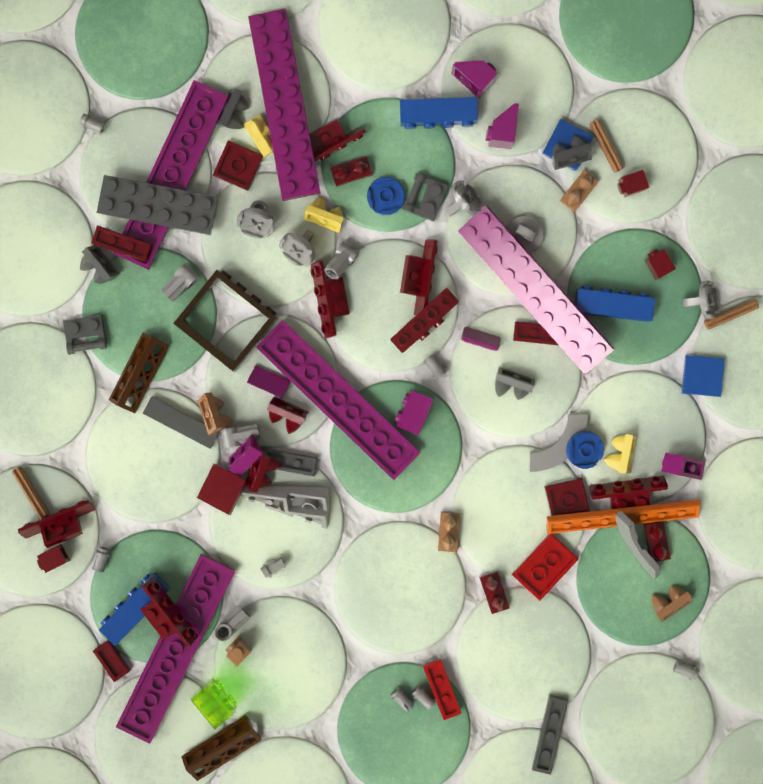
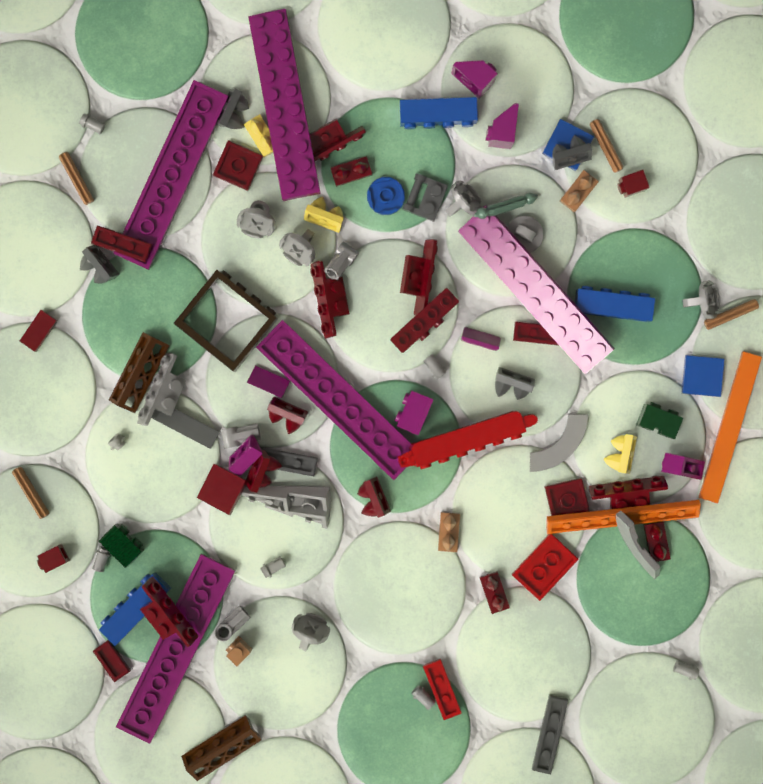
dark red bracket [18,500,95,548] -> none
dark grey plate [63,315,107,355] -> none
dark grey plate [96,175,218,236] -> none
light grey piece [161,263,200,302] -> none
clear neon green brick [190,678,237,730] -> none
medium nougat tile [197,392,233,436] -> none
light grey pin [390,687,414,712] -> none
blue tile [566,430,604,469] -> none
dark red brick [644,249,676,280] -> none
medium nougat tile [652,586,693,623] -> none
none -> dark red tile [19,310,58,352]
none -> medium nougat axle [59,152,94,205]
none -> dark green brick [99,523,144,568]
none -> light grey plate [108,433,126,451]
none -> light grey bracket [137,353,186,426]
none -> light grey tile [291,613,330,651]
none -> dark red tile [357,476,391,518]
none -> red hinge [397,411,538,469]
none -> sand green wheel [474,193,538,219]
none -> dark green brick [636,402,683,439]
none -> orange tile [698,351,762,503]

